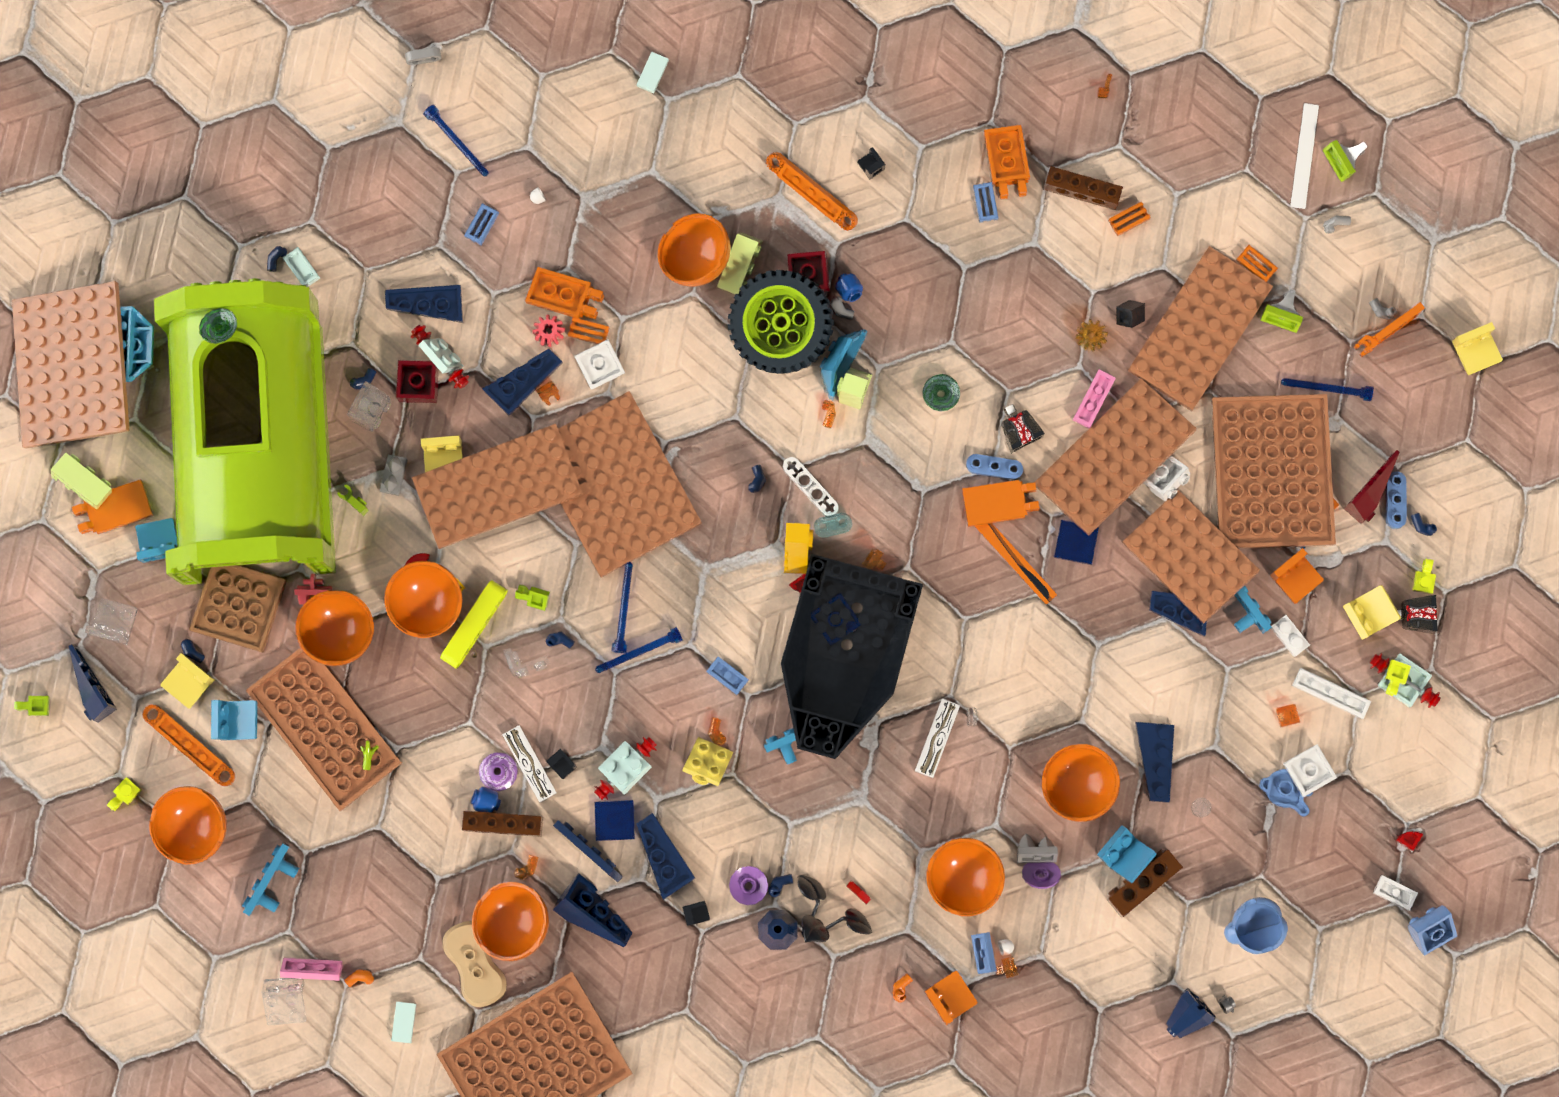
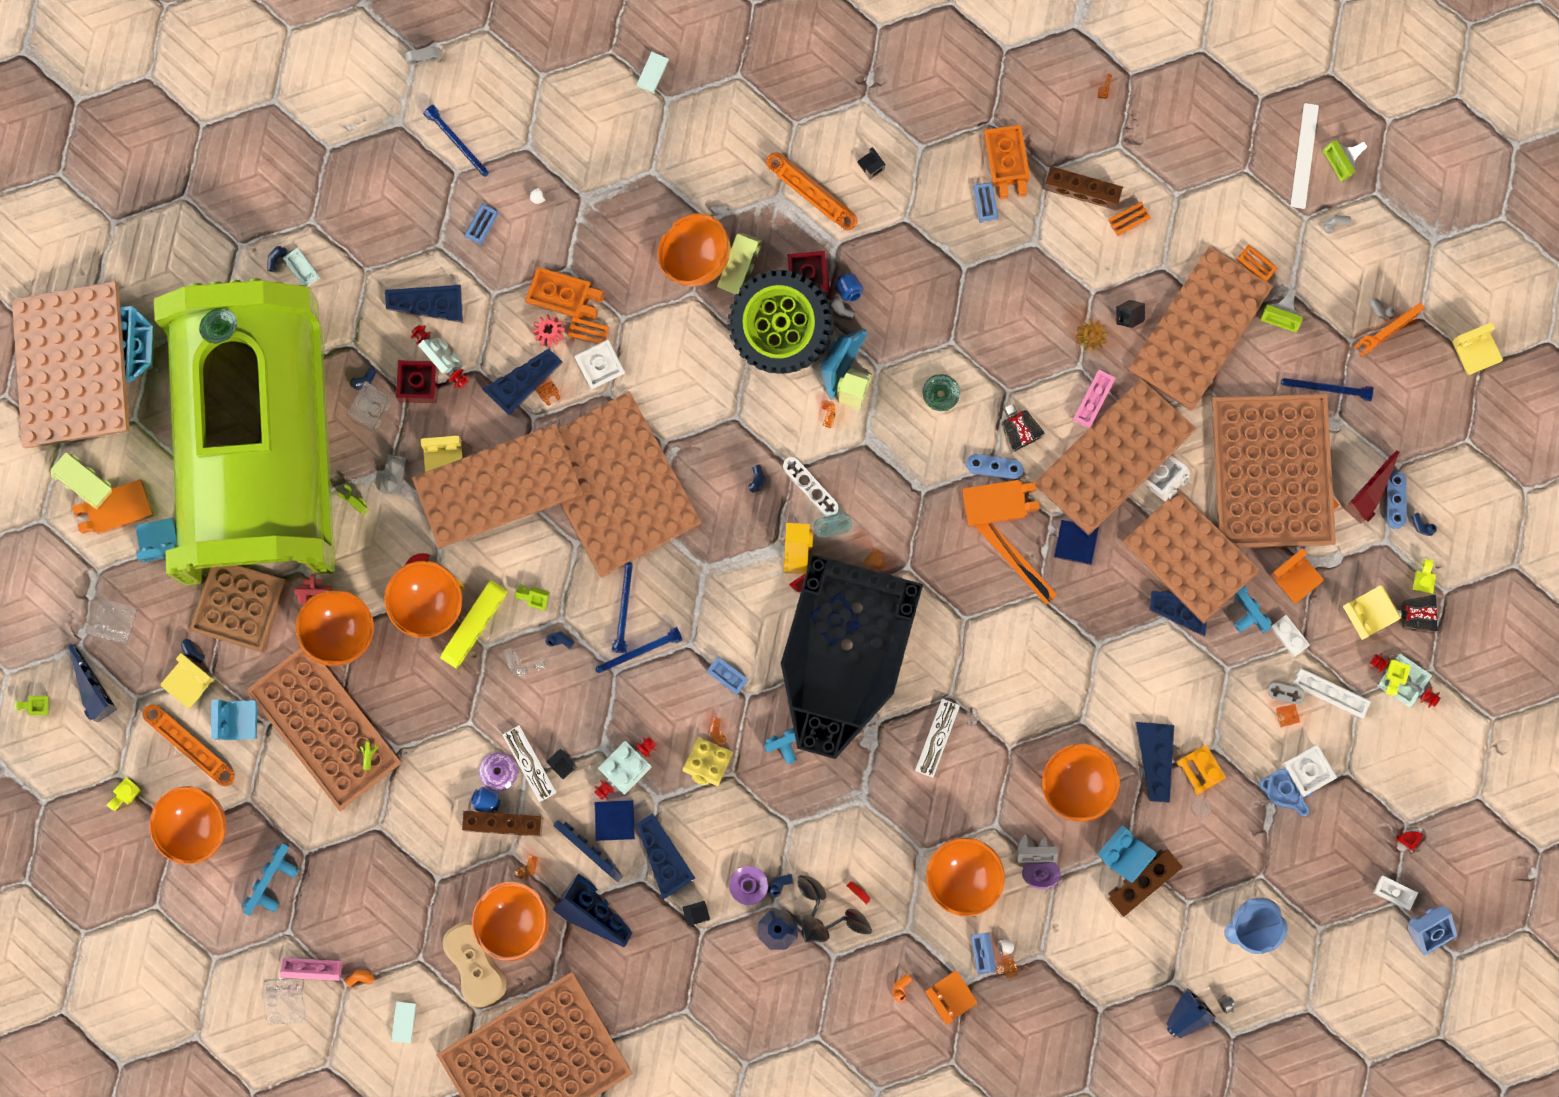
none -> light orange plate [1176,744,1226,796]
none -> light grey beam [1268,680,1304,704]

